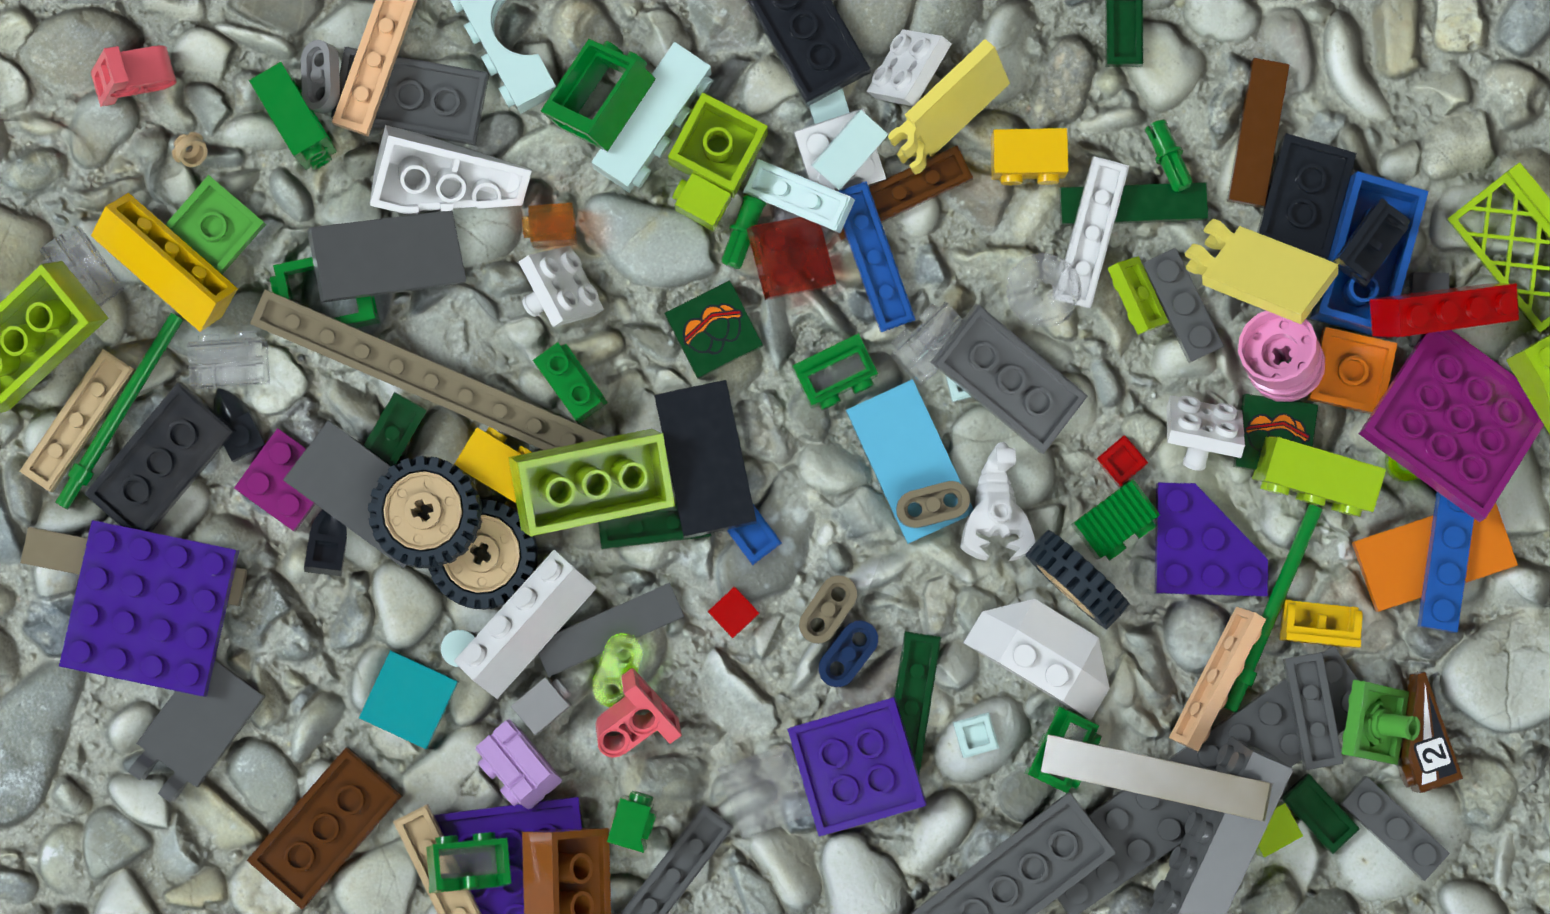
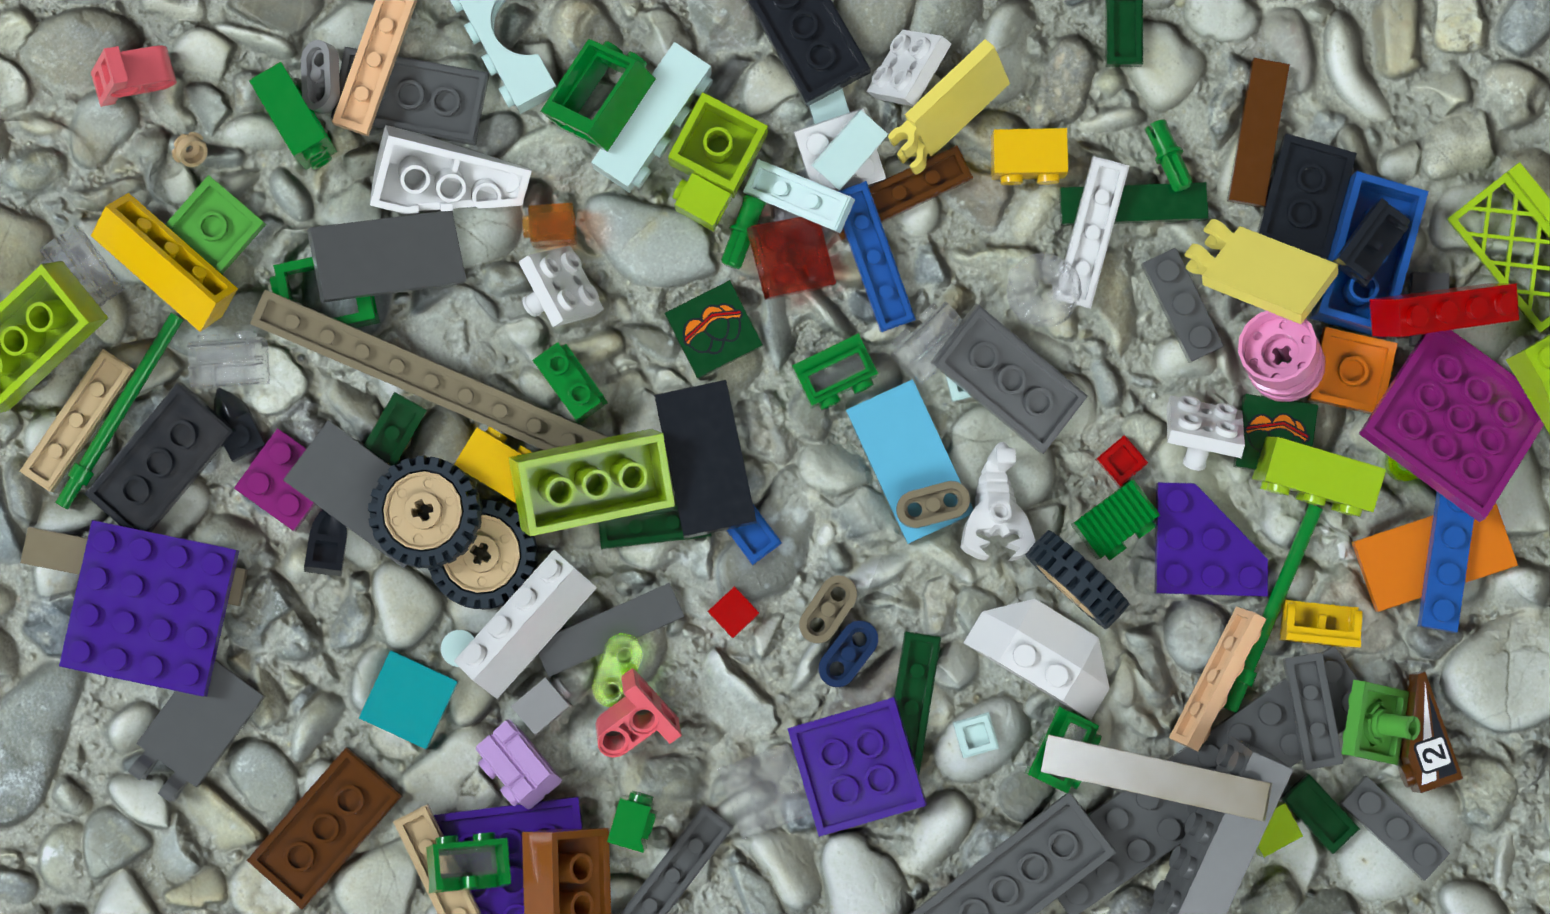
lime plate [1107,256,1169,335] -> none

